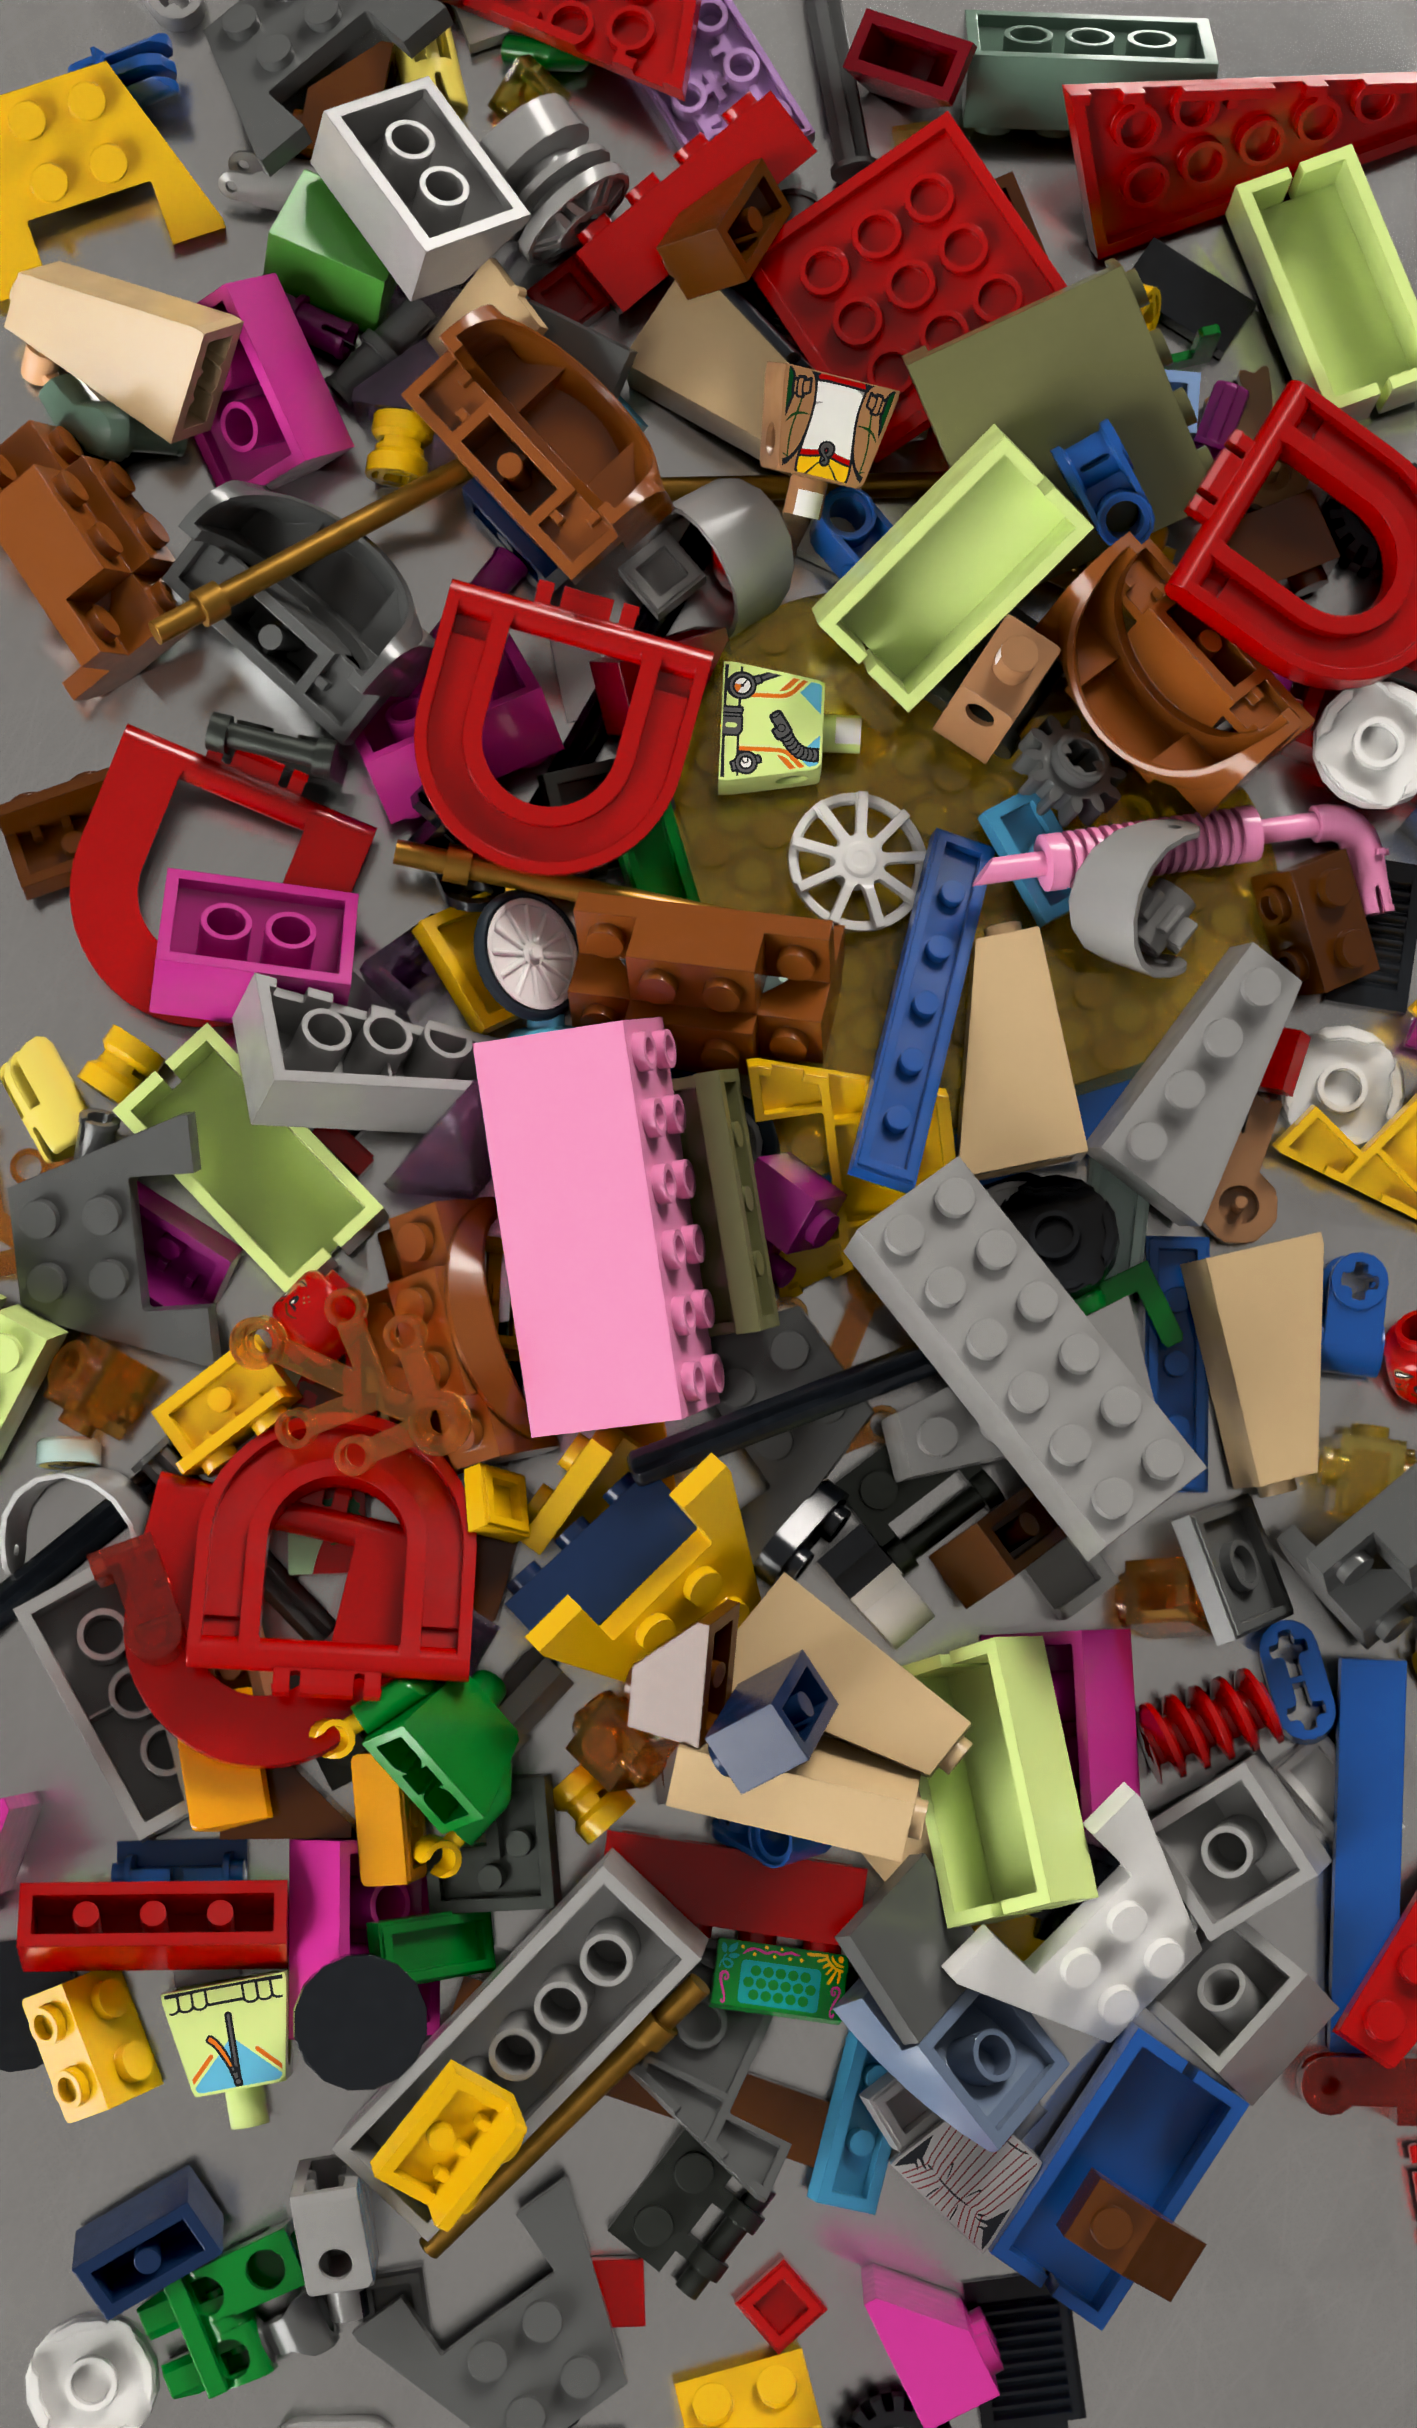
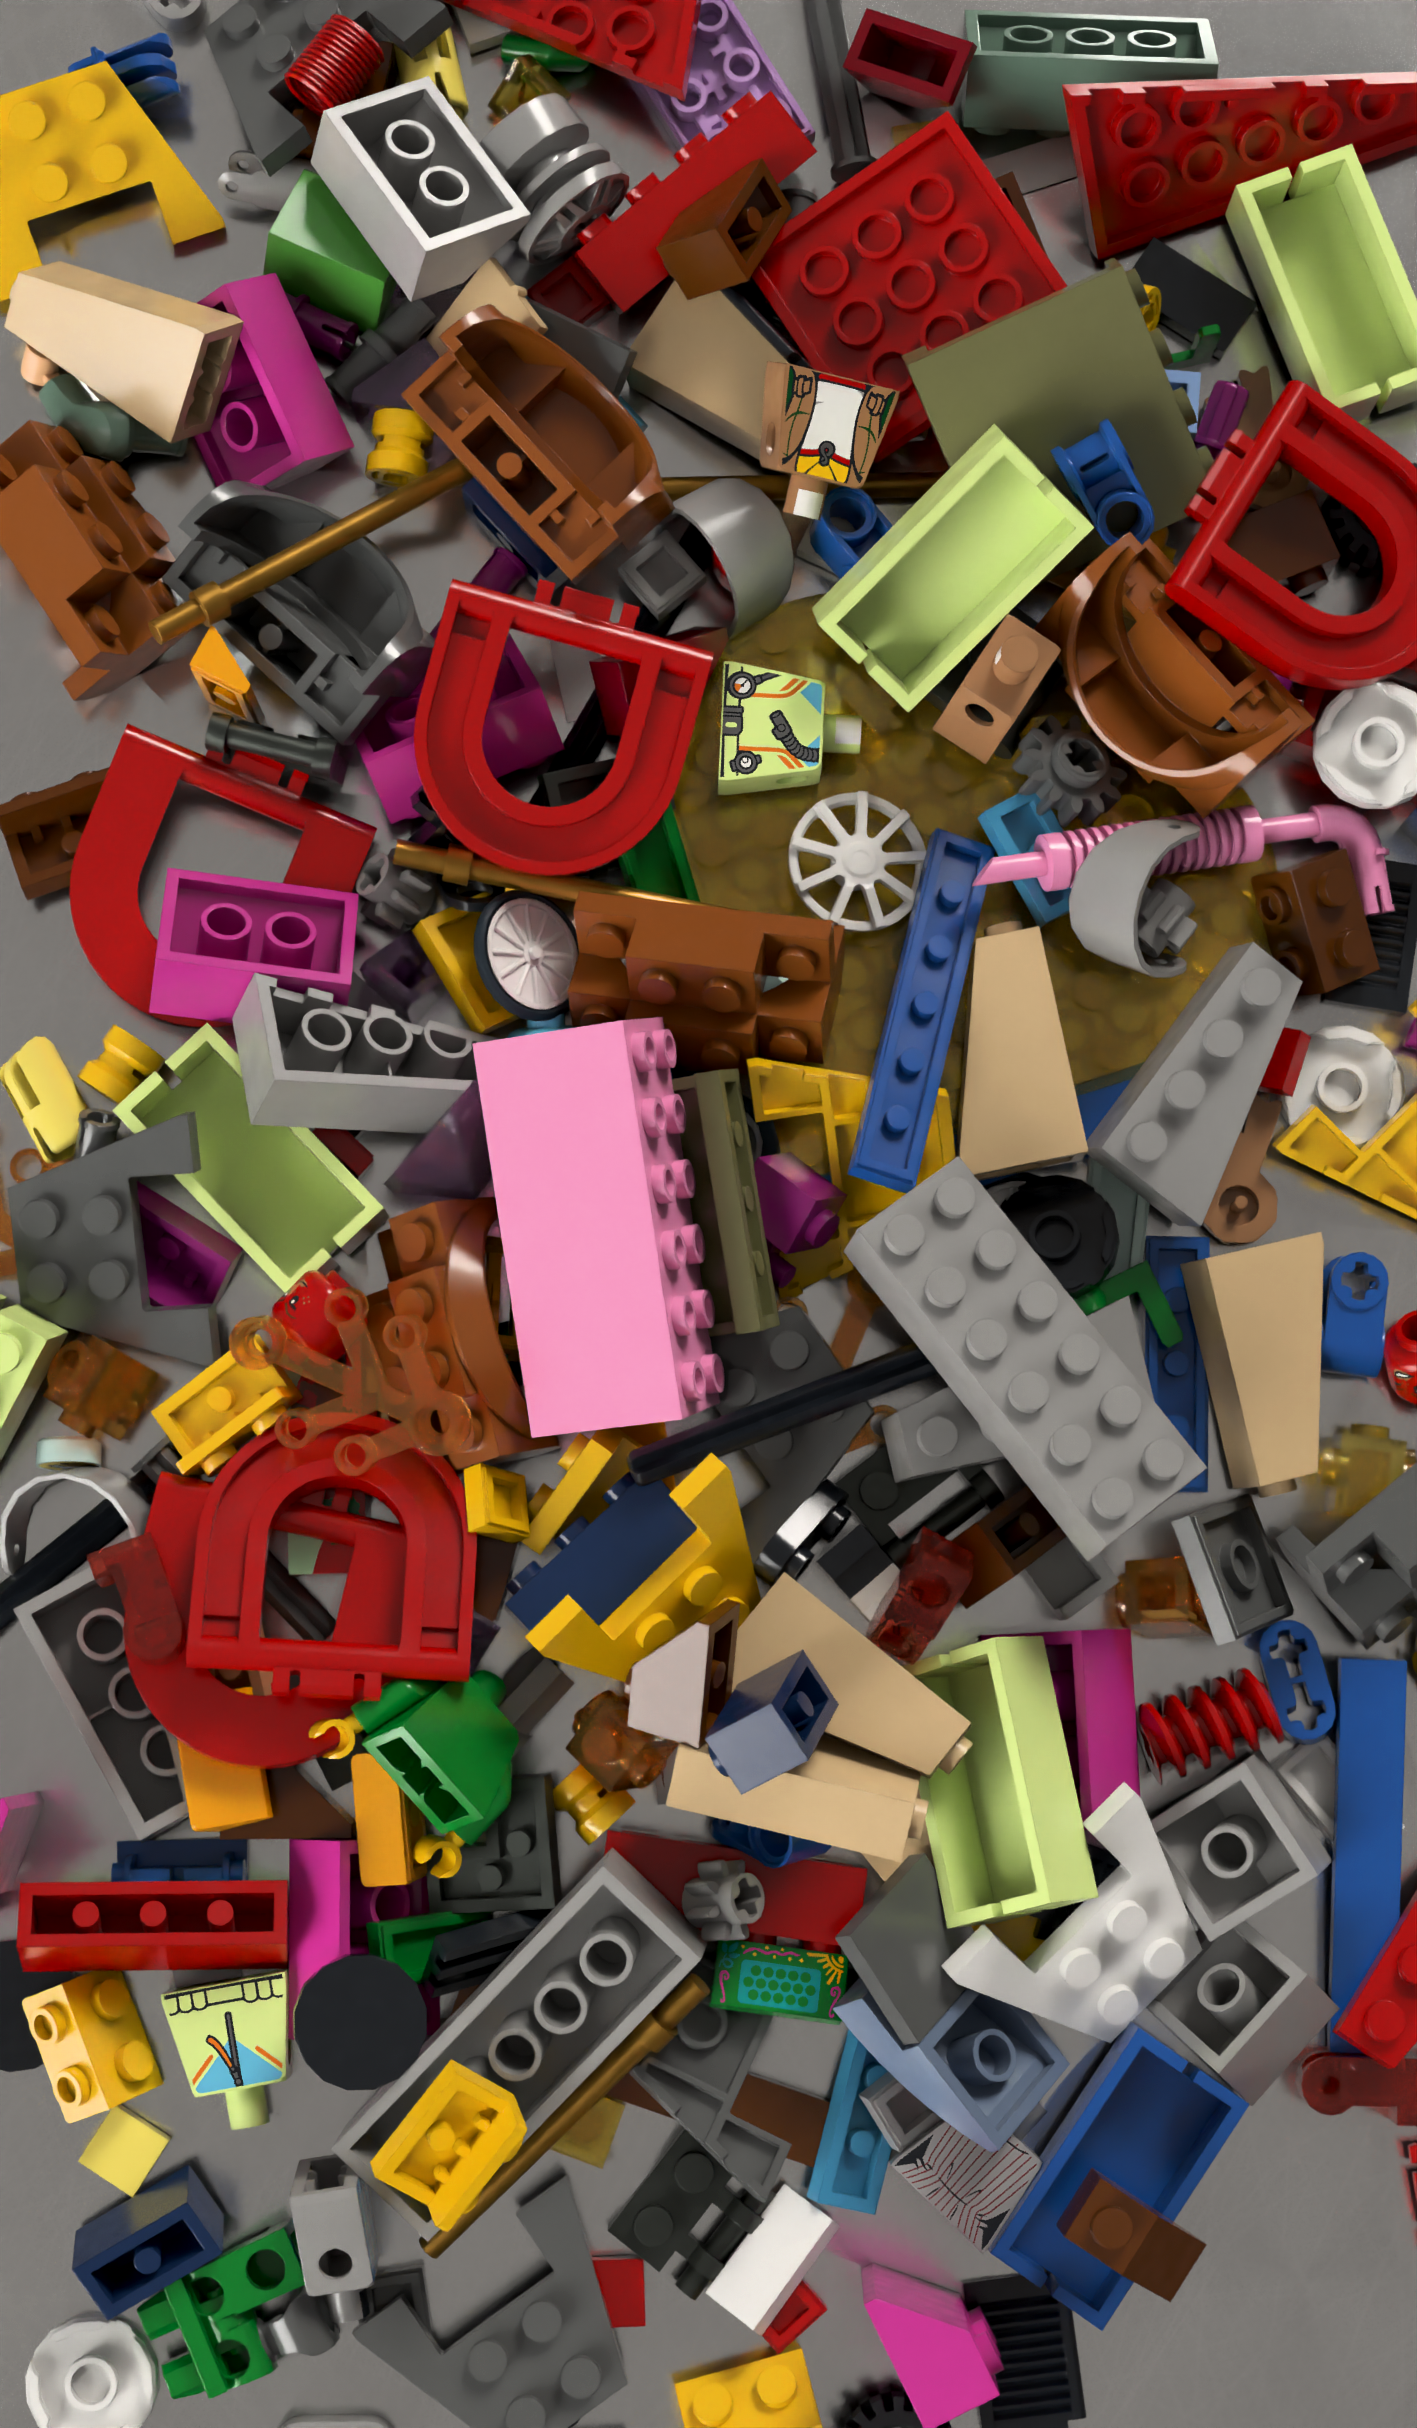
none -> light yellow tile [78,2104,172,2198]
none -> light orange slope [189,625,265,725]
none -> red piece [284,14,385,117]
none -> light grey gear [356,848,435,930]
none -> black tile [420,1909,551,1998]
none -> clear yellow plate [550,2095,626,2169]
none -> light grey gear [682,1860,765,1941]
none -> white tile [705,2184,840,2336]
none -> clear red leg [865,1526,974,1665]
none -> white sticker [982,135,1077,194]

